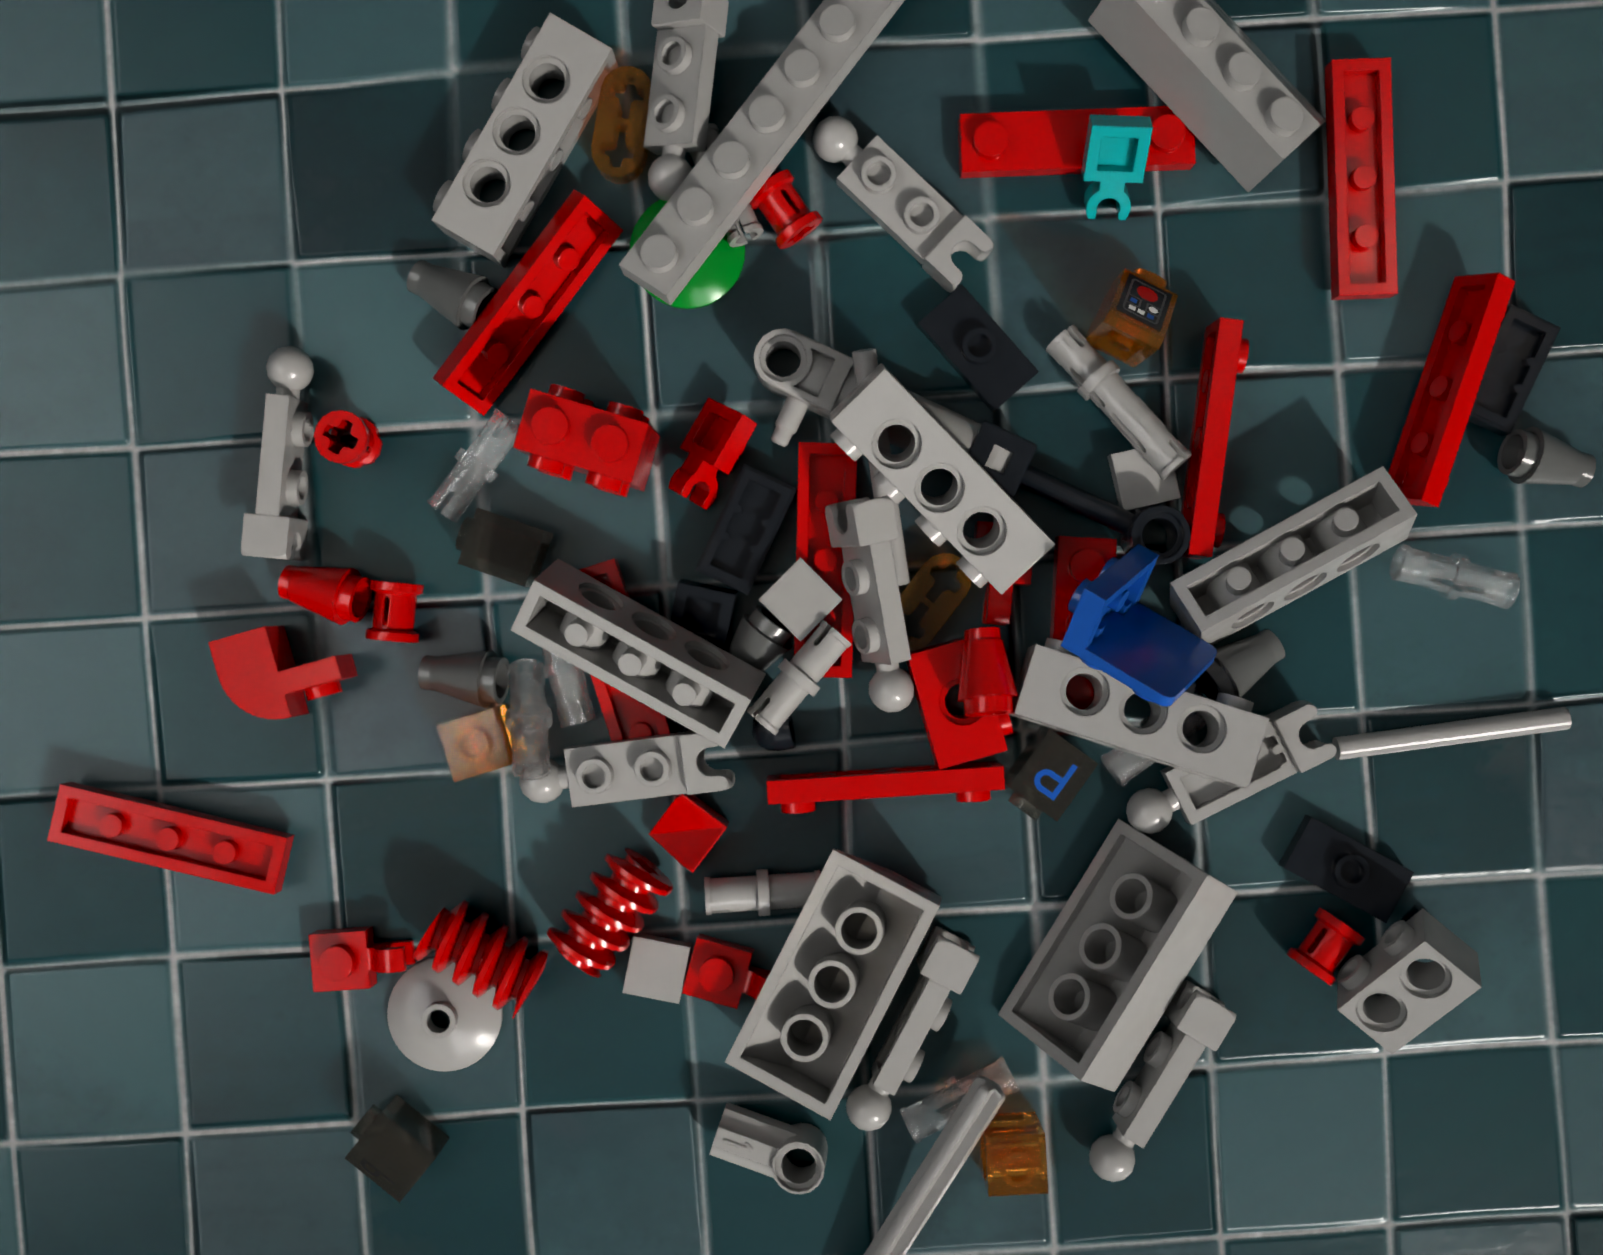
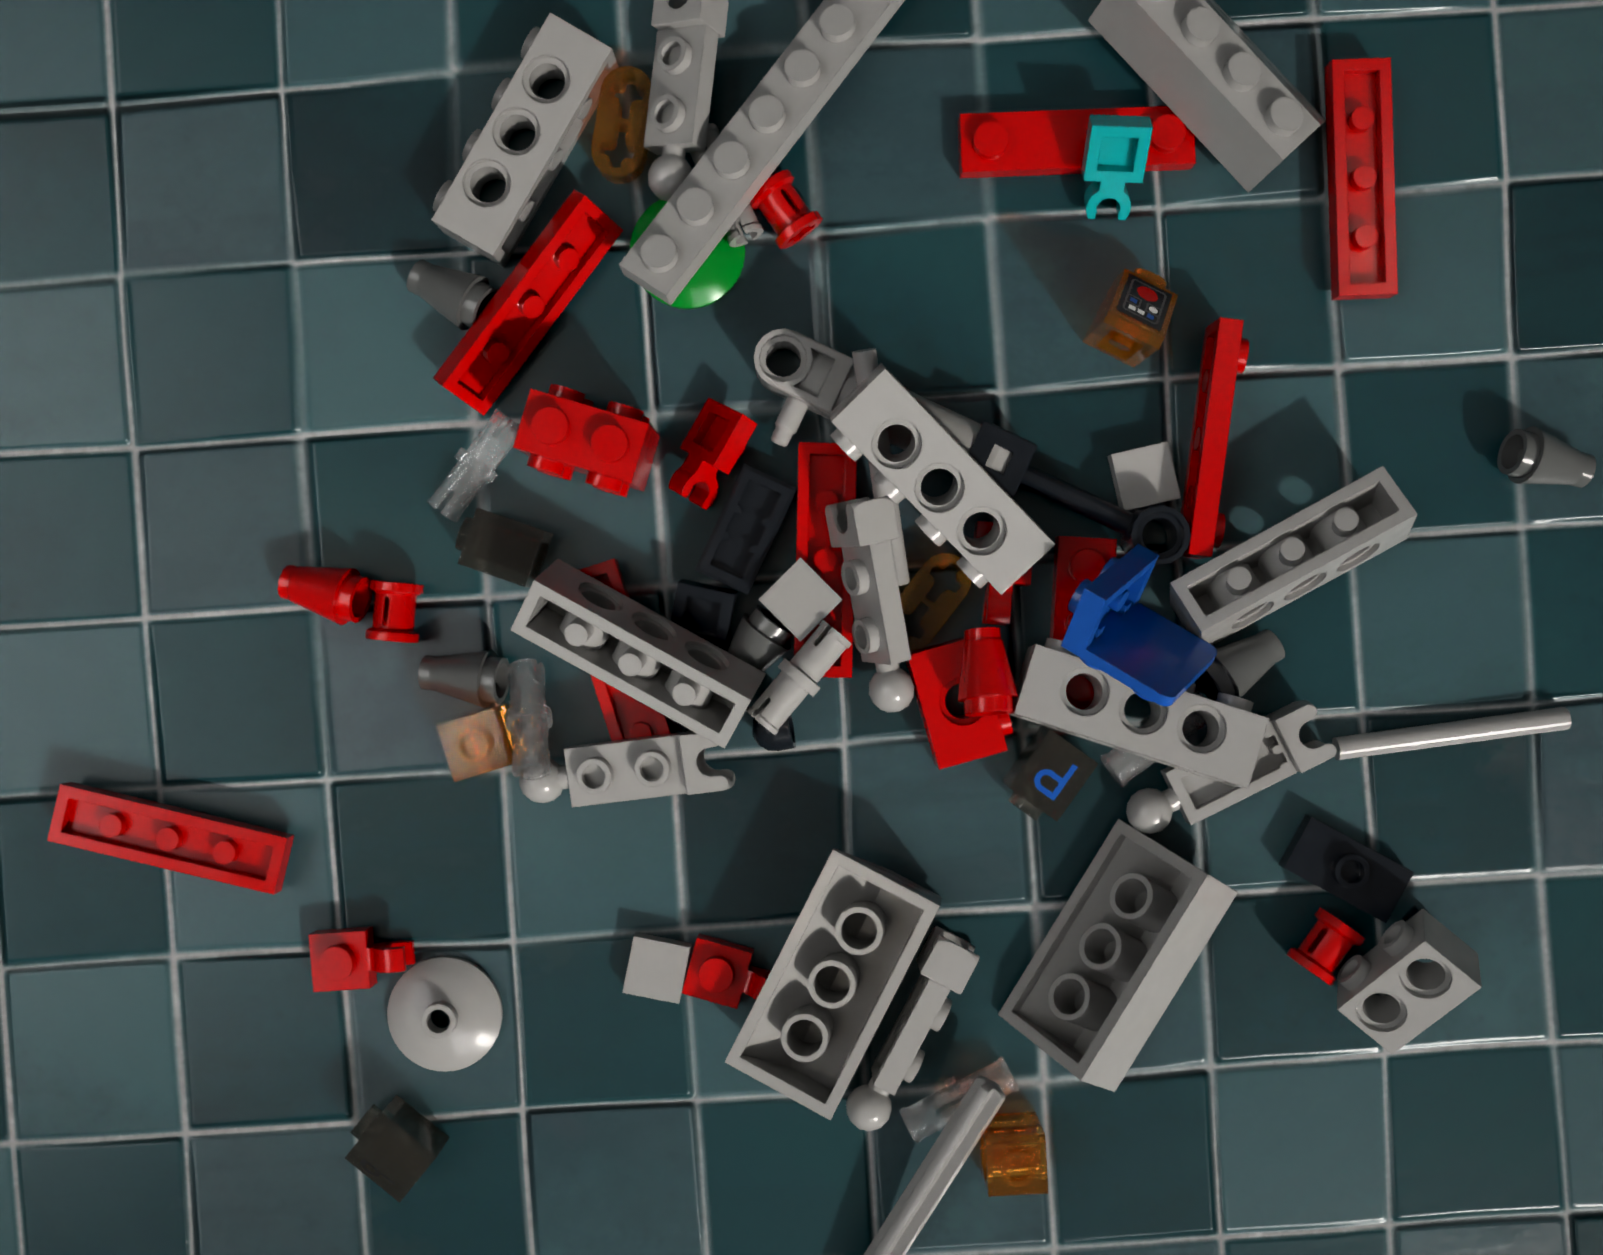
red brick [208,625,358,720] -> none
light grey plate [241,346,314,561] -> none
red bush [314,410,383,469] -> none
red piece [413,900,549,1019] -> none
clear pin [540,647,597,729] -> none
red piece [546,848,673,978] -> none
red slope [649,794,730,873] -> none
light grey pin [704,869,821,916] -> none
light grey piece [709,1102,828,1195] -> none
red plate [766,760,1005,814] -> none
light grey plate [812,116,994,293] -> none
black plate [917,284,1039,412] -> none
light grey pin [1046,325,1192,480] -> none
light grey plate [1089,980,1237,1182] -> none
red plate [1388,272,1516,508] -> none
clear pin [1390,544,1520,609] -> none
black plate [1468,303,1561,436] -> none

